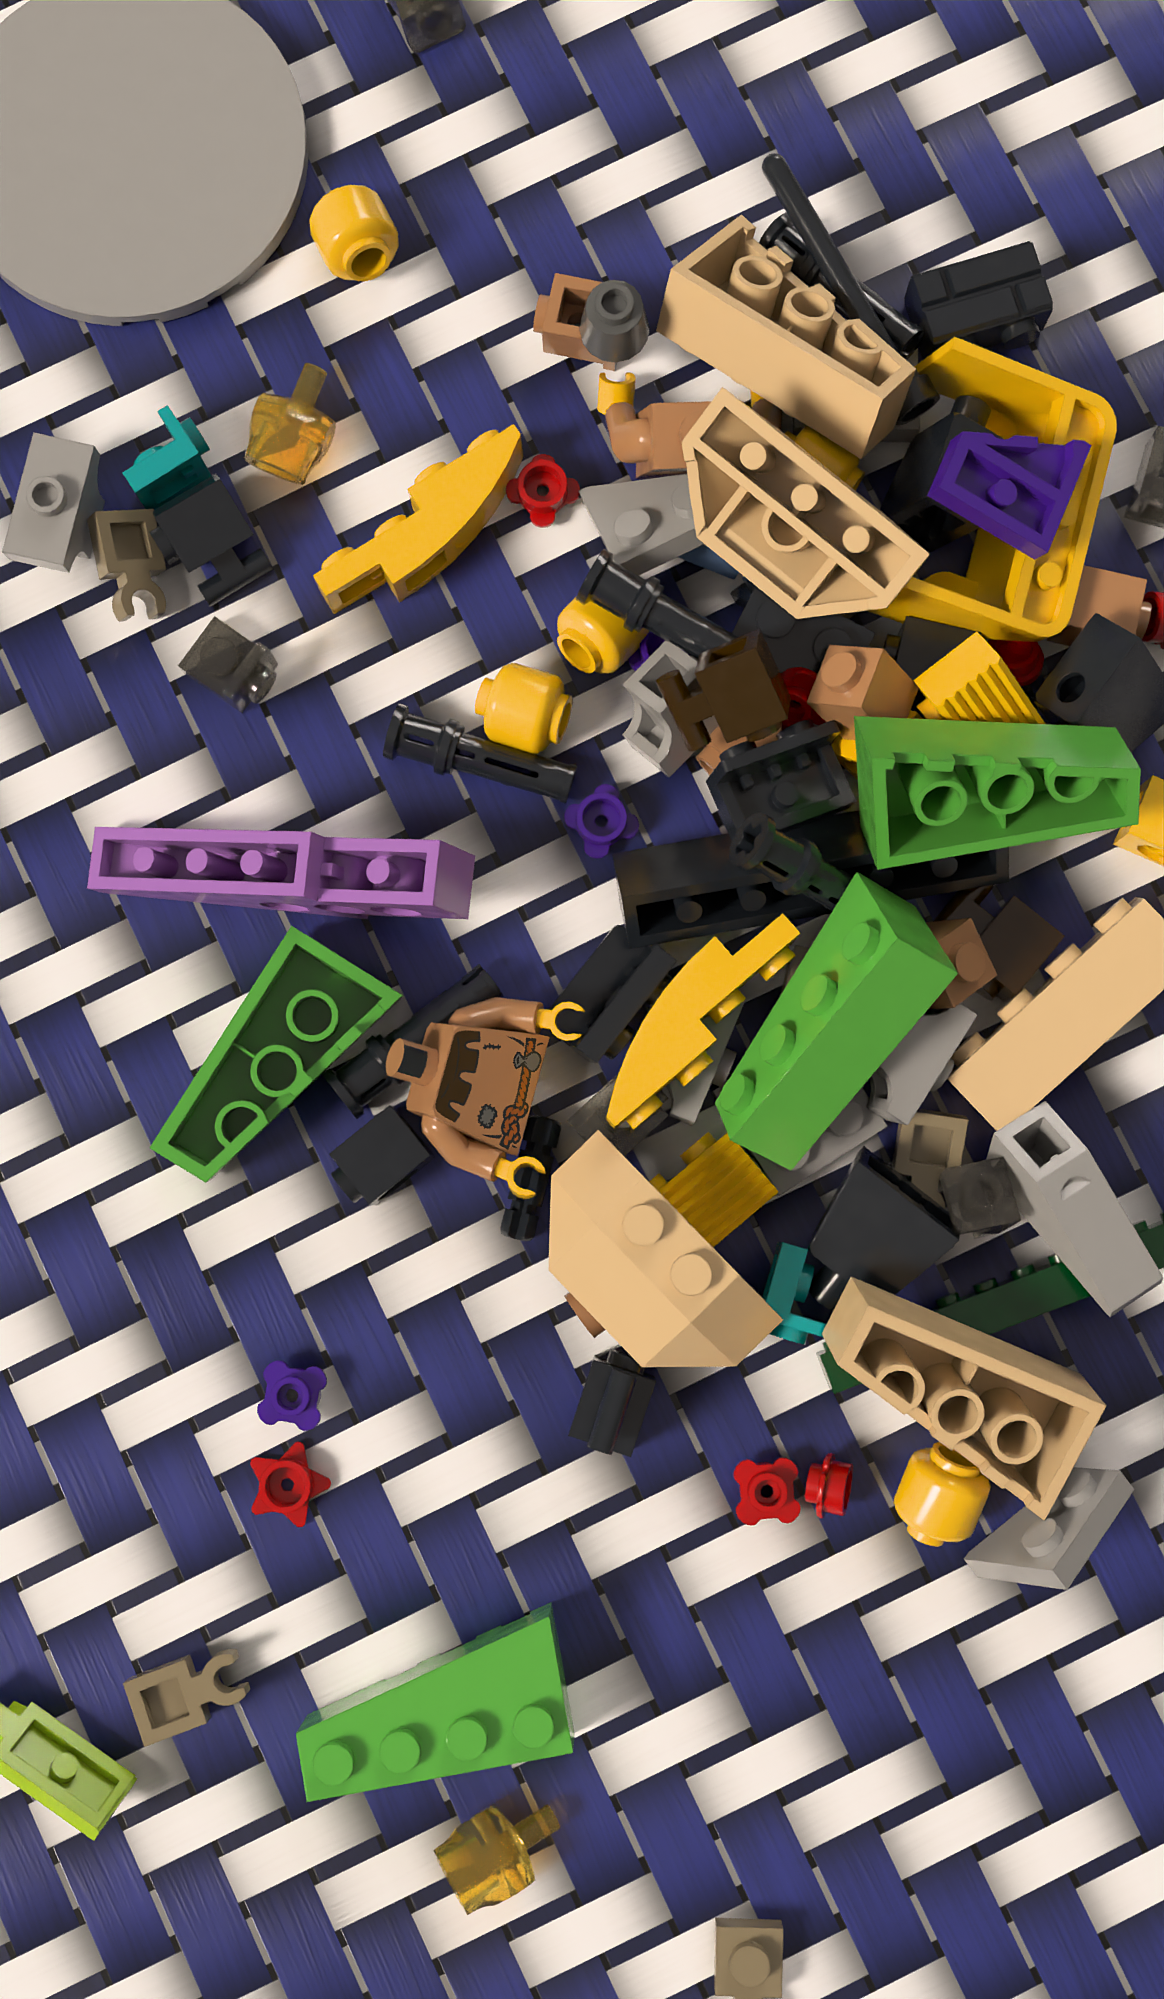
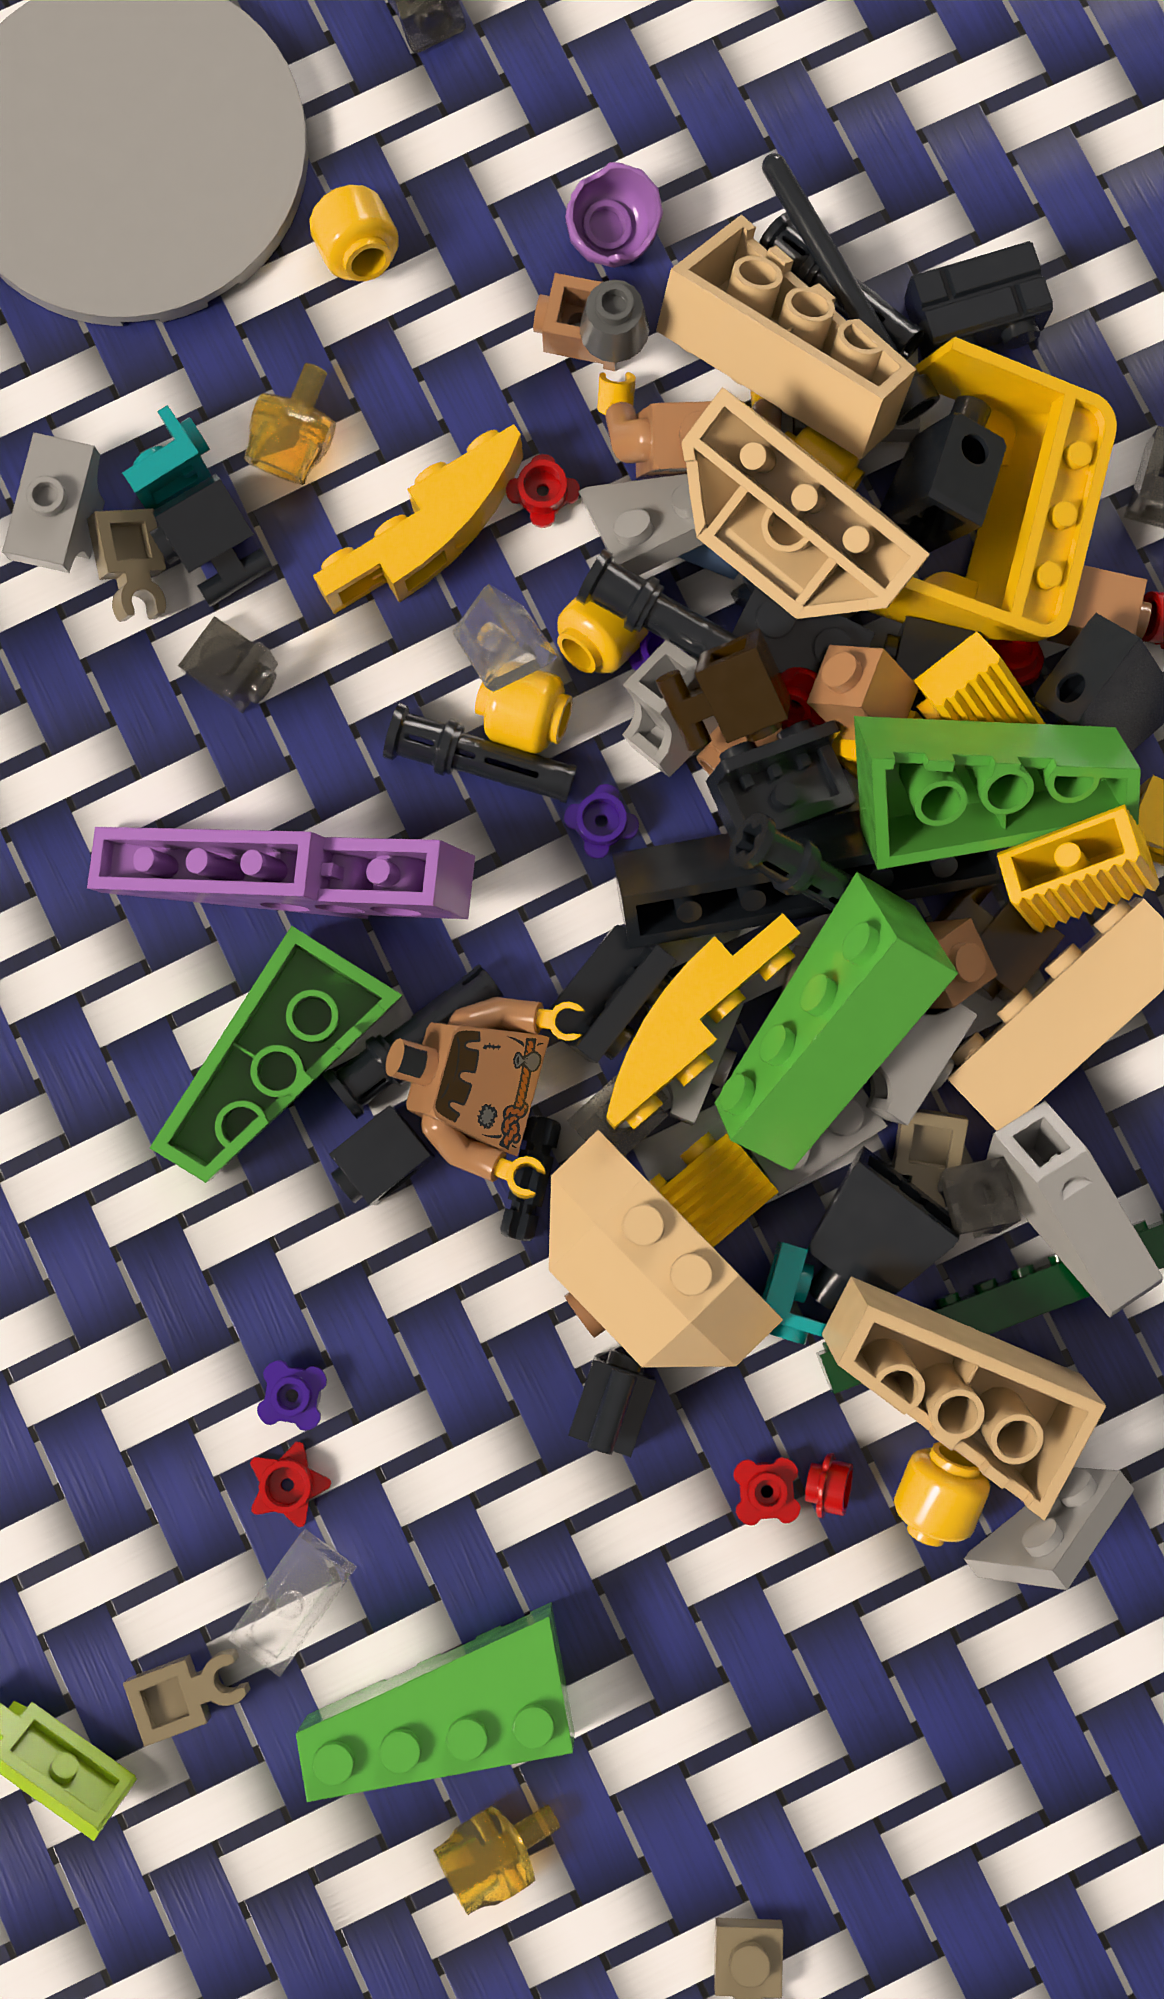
dark purple wing [927,431,1091,560] -> none
none -> clear slope [228,1529,357,1677]
none -> clear slope [453,584,558,692]
none -> medium lavender hair [565,162,663,268]
none -> yellow brick [997,804,1160,932]

